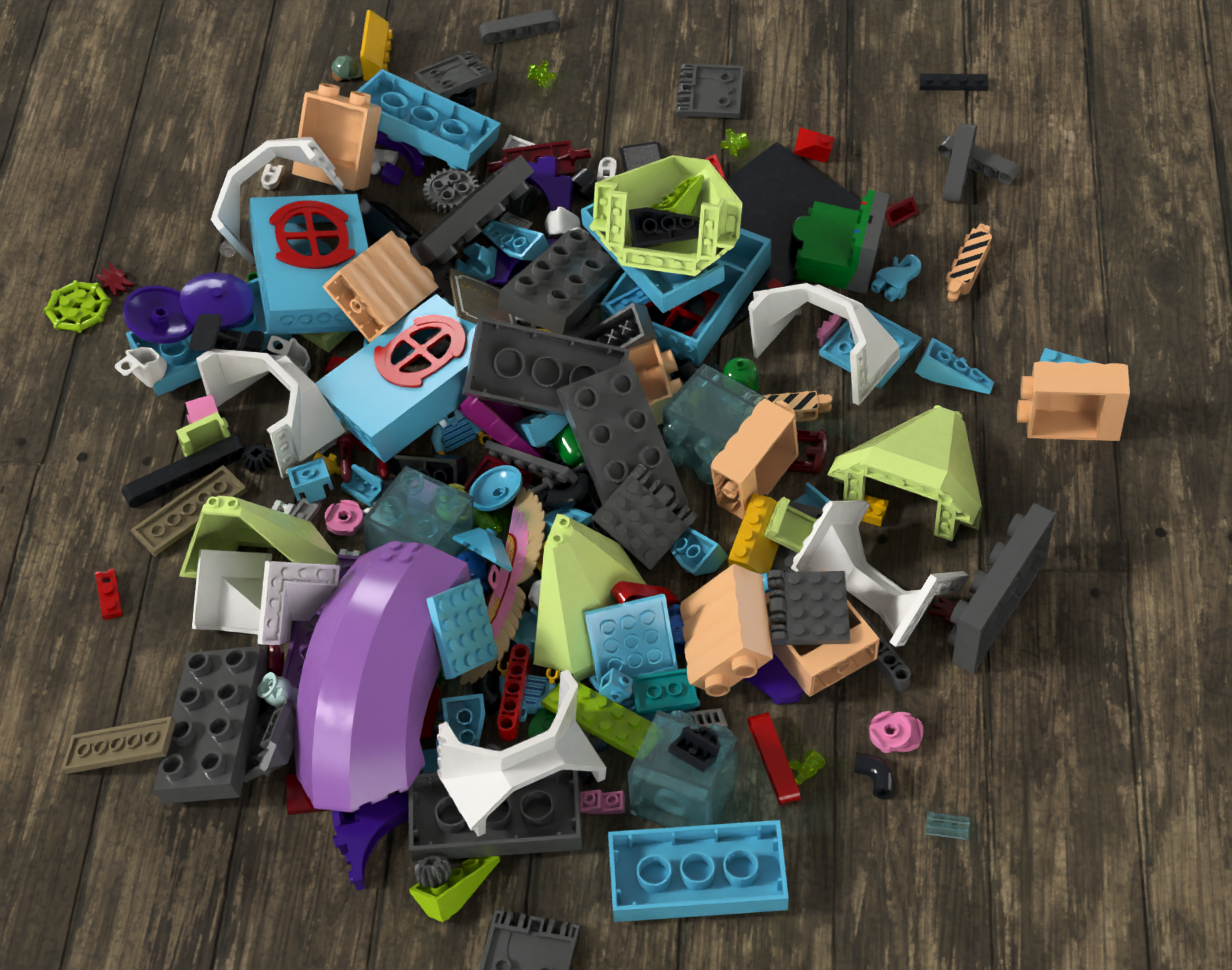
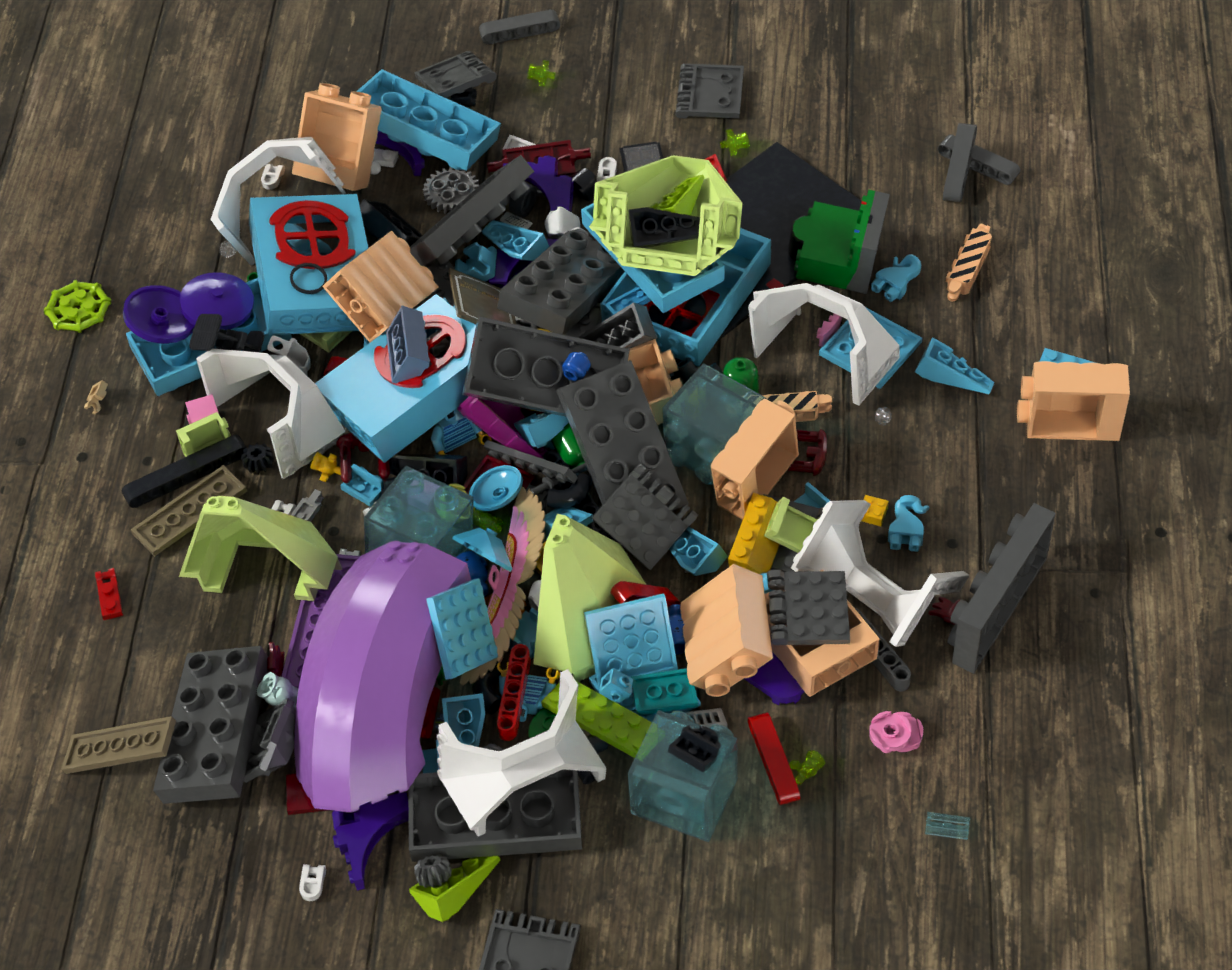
dark red piece [96,262,134,296] -> none
white piece [115,347,167,388] -> none
white panel [192,549,340,645] -> none
medium azure panel [287,457,334,503] -> none
bright pink plate [325,500,364,537] -> none
sand green piece [331,55,363,82] -> none
yellow slope [360,10,393,81] -> none
dark purple slope [381,162,404,185] -> none
bright pink slope [580,789,625,814] -> none
medium azure plate [608,820,789,922] -> none
red slope [793,127,834,163] -> none
yellowish green piece [827,405,982,541] -> none
black cylinder [854,752,895,799] -> none
dark red slope [885,196,919,227] -> none
black plate [919,73,988,91] -> none
none -> tan plate [84,380,108,414]
none -> black piece [290,263,327,294]
none -> white plate [299,864,326,901]
none -> sand blue slope [386,306,430,383]
none -> blue head [562,352,591,381]
none -> clear plate [875,407,892,426]
none -> medium azure hips [888,495,930,552]

